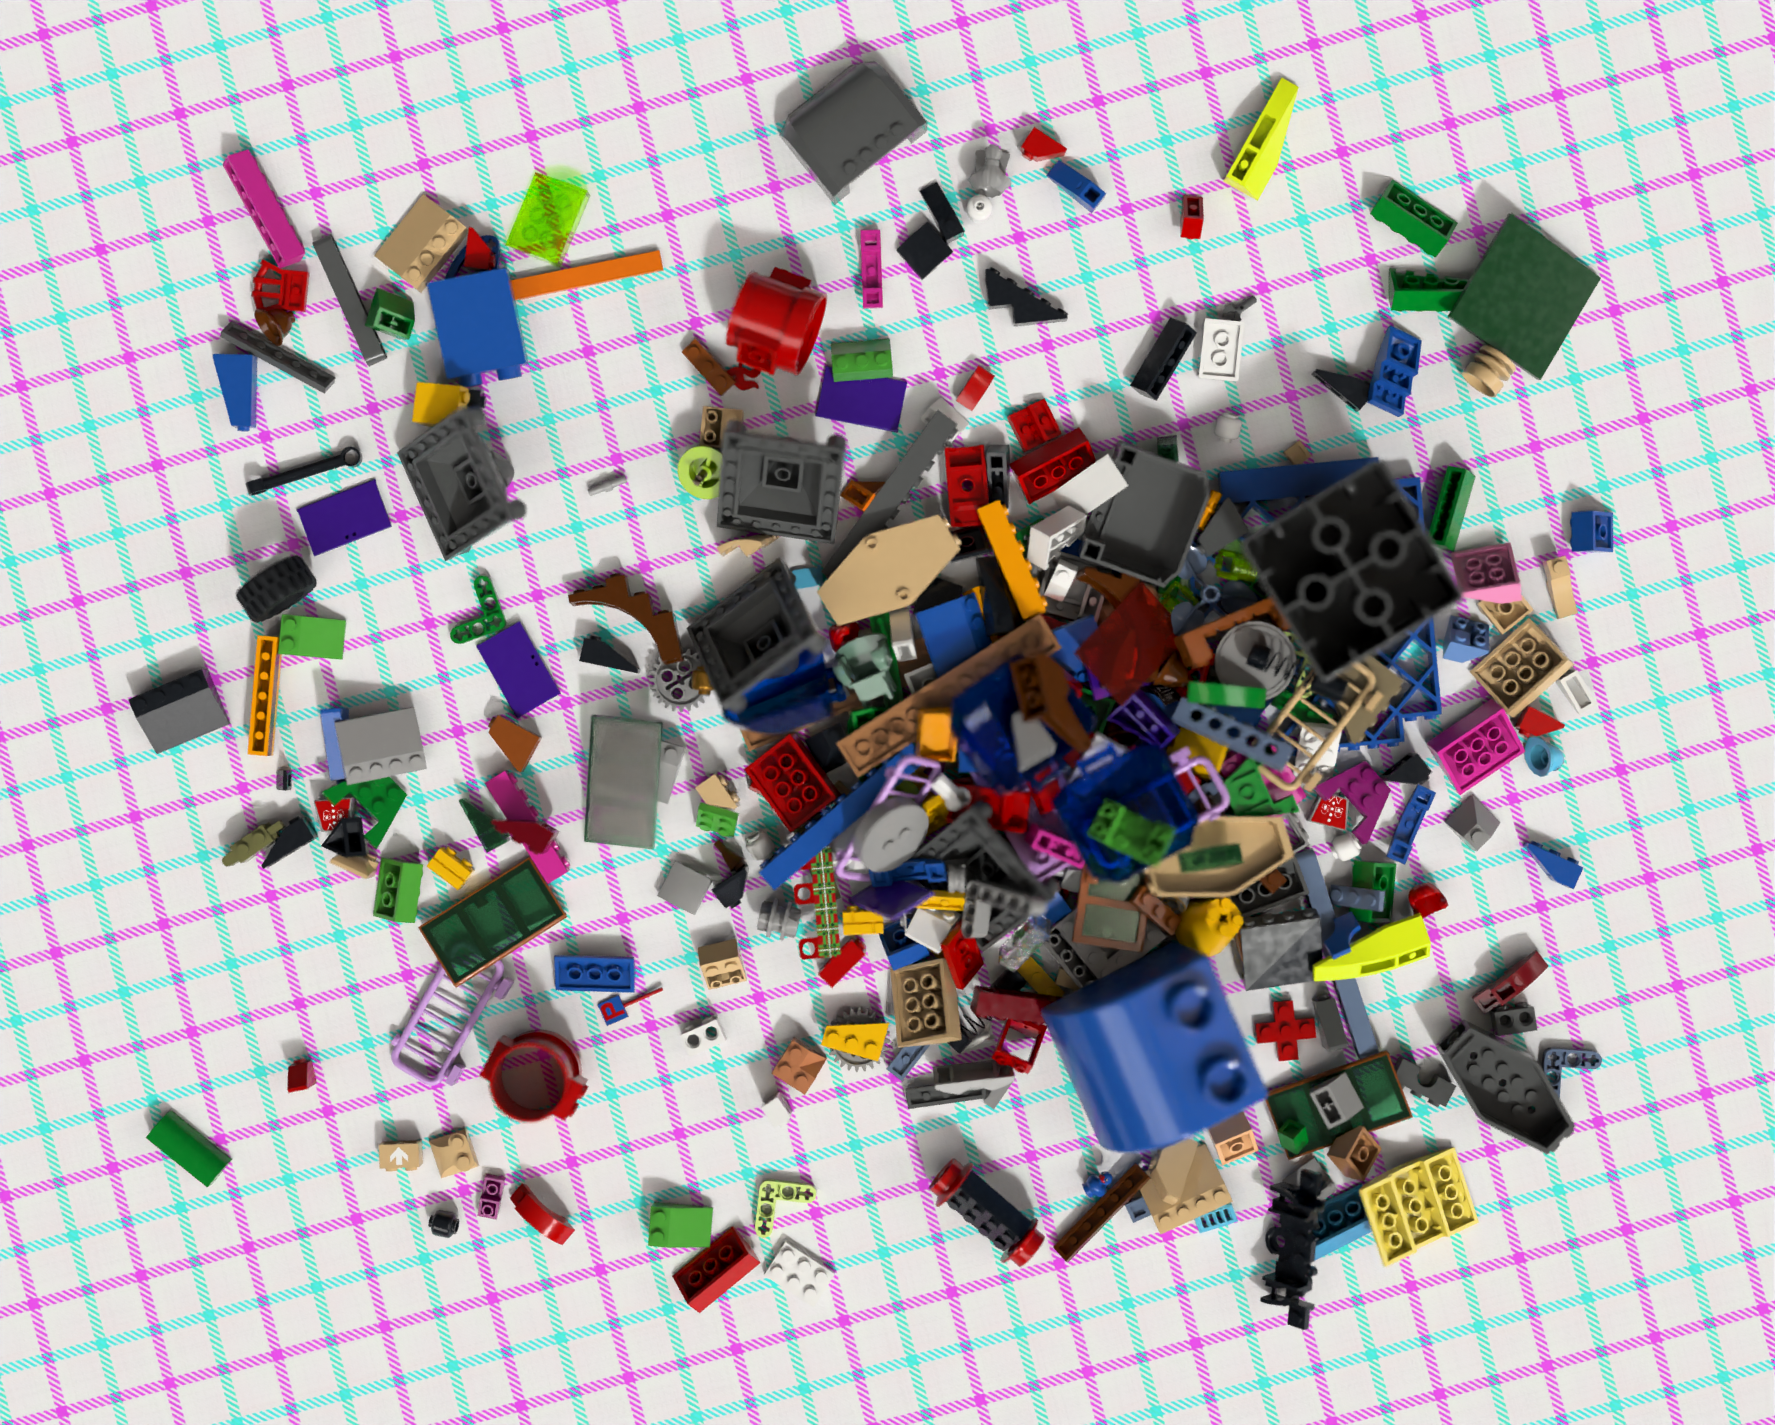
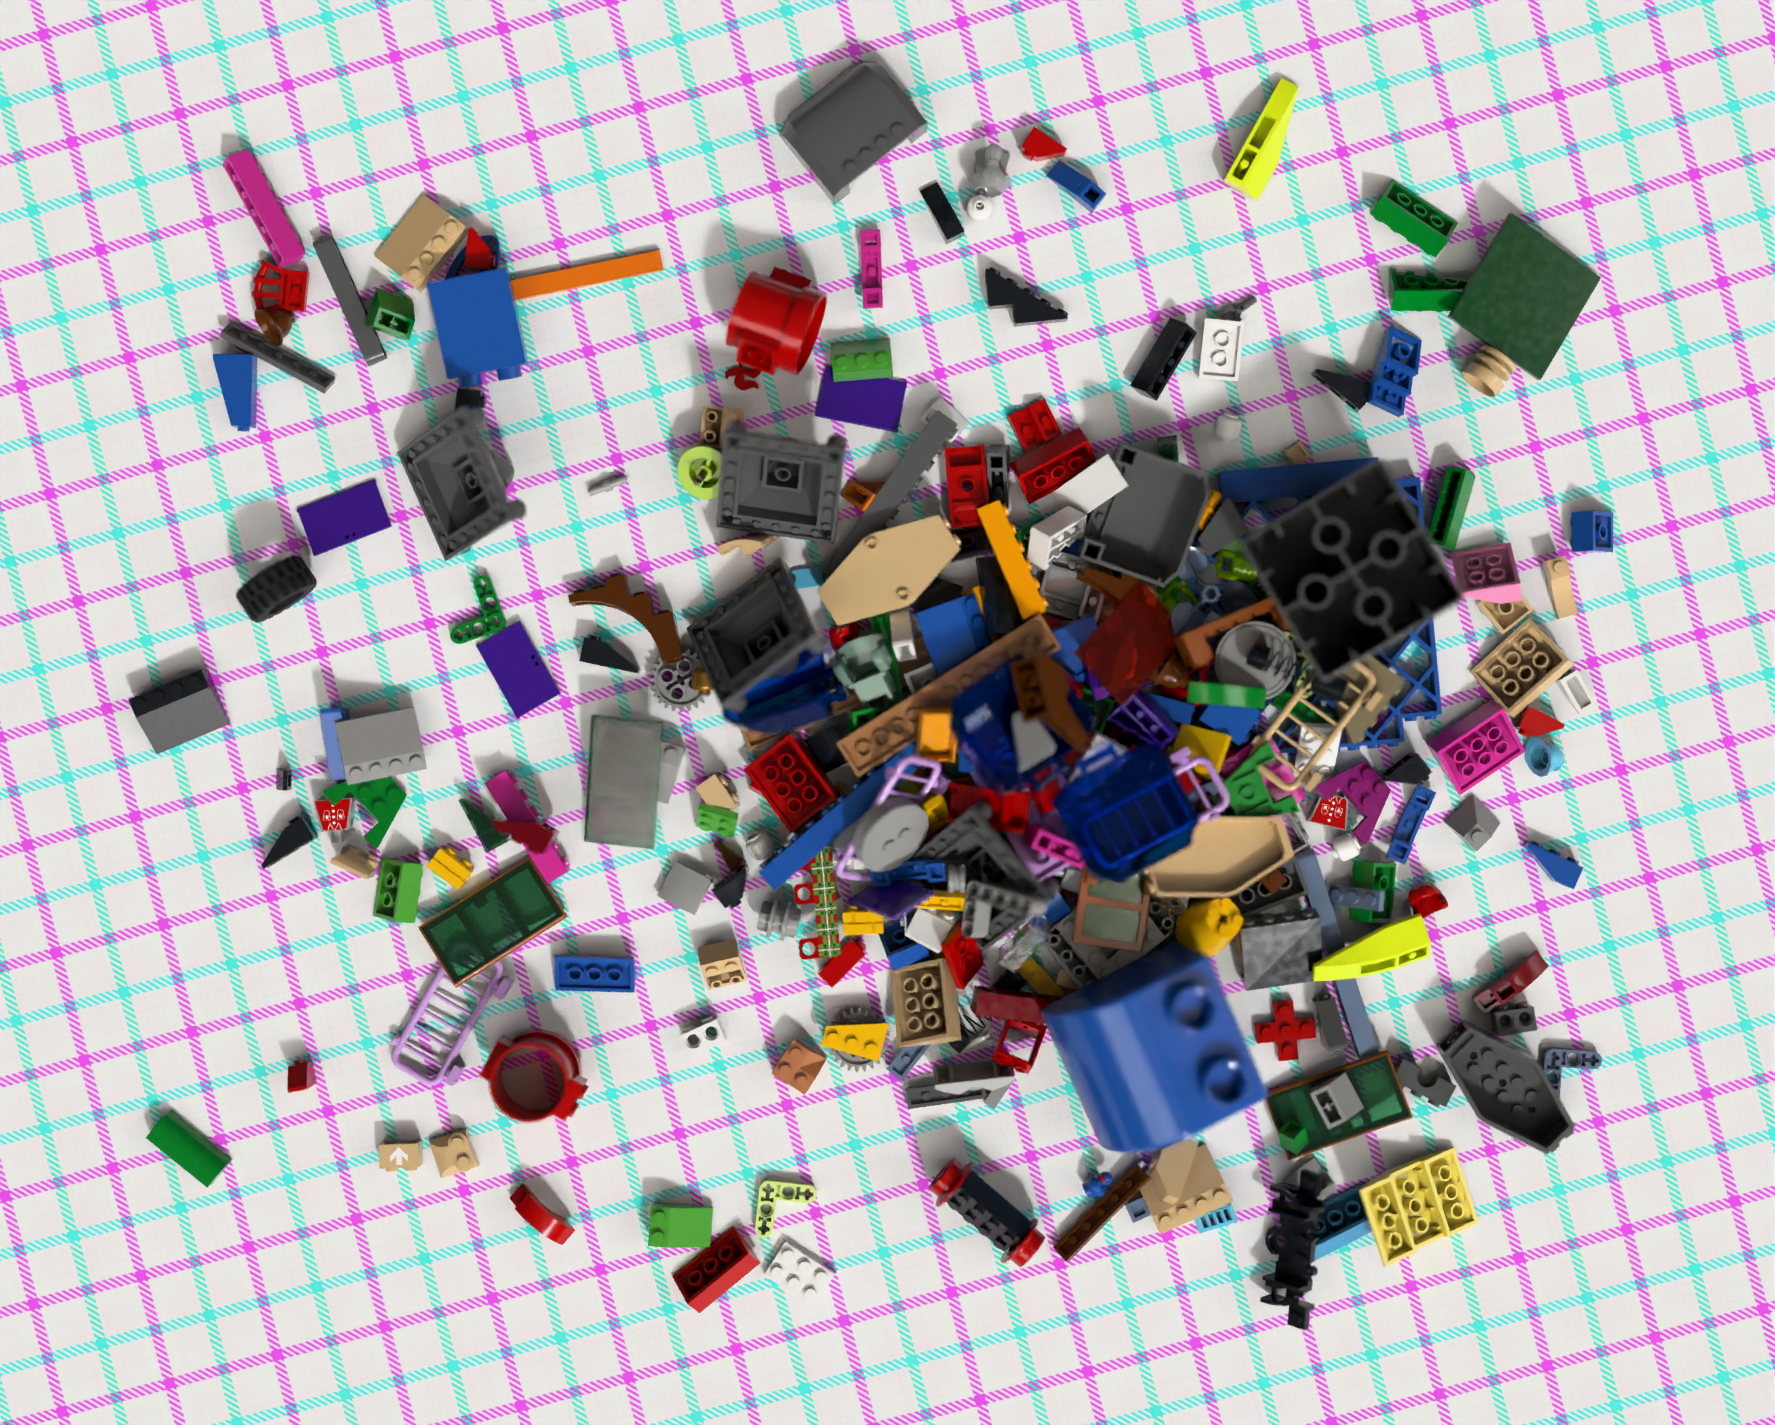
olive hinge [222,820,286,867] -> none
black piece [245,447,363,496] -> none
light orange brick [248,635,282,756] -> none
bright green slope [278,614,346,660] -> none
black slope [321,817,366,858] -> none
yellow slope [412,382,470,427] -> none
black head [428,1210,460,1238] -> none
magenta slope [477,1174,506,1220] -> none
dark orange slope [488,715,542,772] -> none
clear neon green slope [506,172,591,268] -> none
piece [597,987,663,1026] -> none
dark orange plate [682,338,736,396] -> none
white brick [761,1091,793,1128] -> none
black slope [896,222,953,280] -> none
white piece [930,773,971,812] -> none
red slope [956,365,995,411] -> none
white slope [1044,559,1078,602] -> none
bright green slope [1087,798,1176,867] -> none
dark orange plate [1129,885,1181,936] -> none
black sticker [1148,684,1182,706] -> none
sand blue brick [1172,697,1293,773] -> none
clear green slope [1177,843,1244,874] -> none
red slope [1180,195,1204,239] -> none
light nougat slope [1208,1111,1259,1166] -> none
blue tile [1324,911,1361,960] -> none
medium nougat slope [1327,1126,1382,1181] -> none
medium blue slope [1443,615,1489,663] -> none

